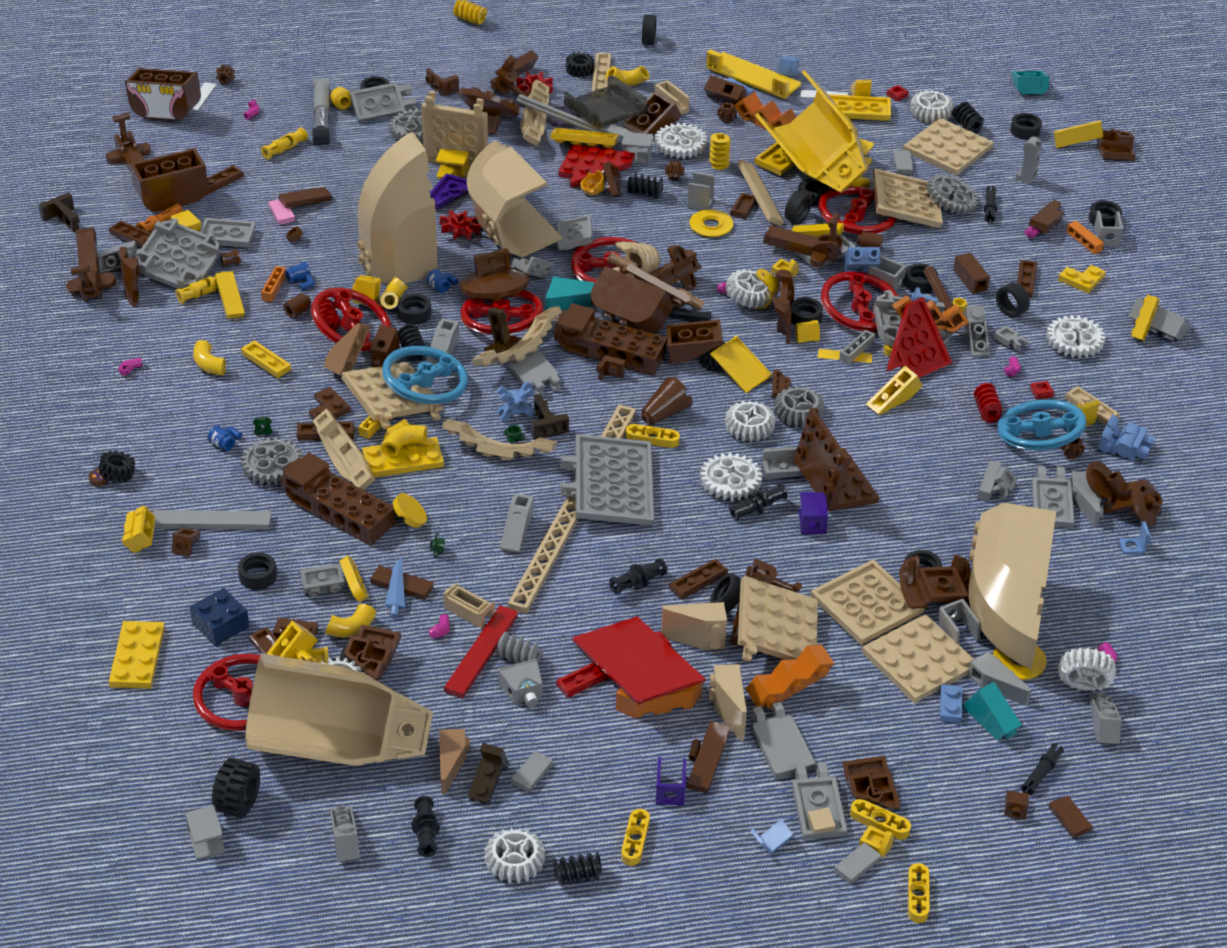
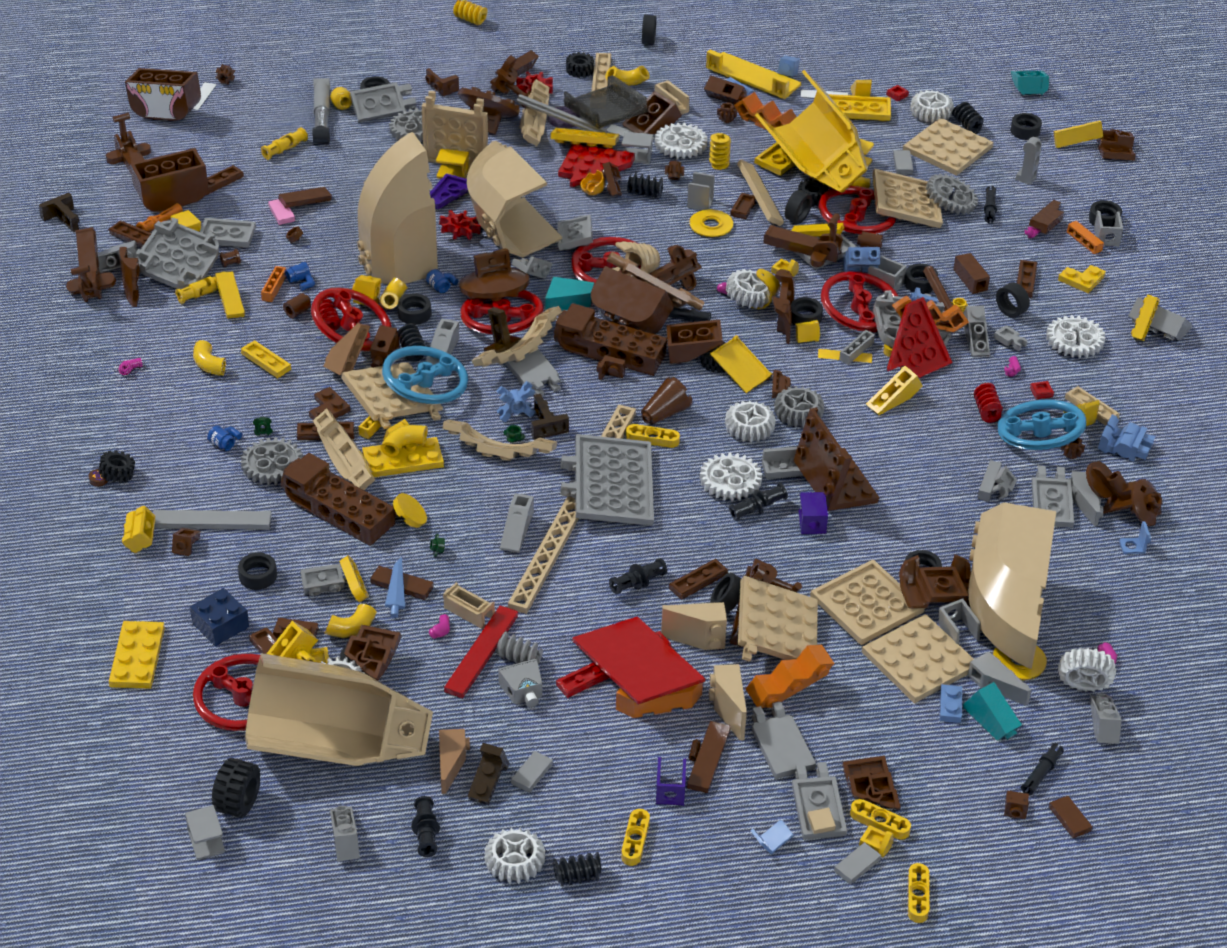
dark pink arm [243,100,259,120] -> none

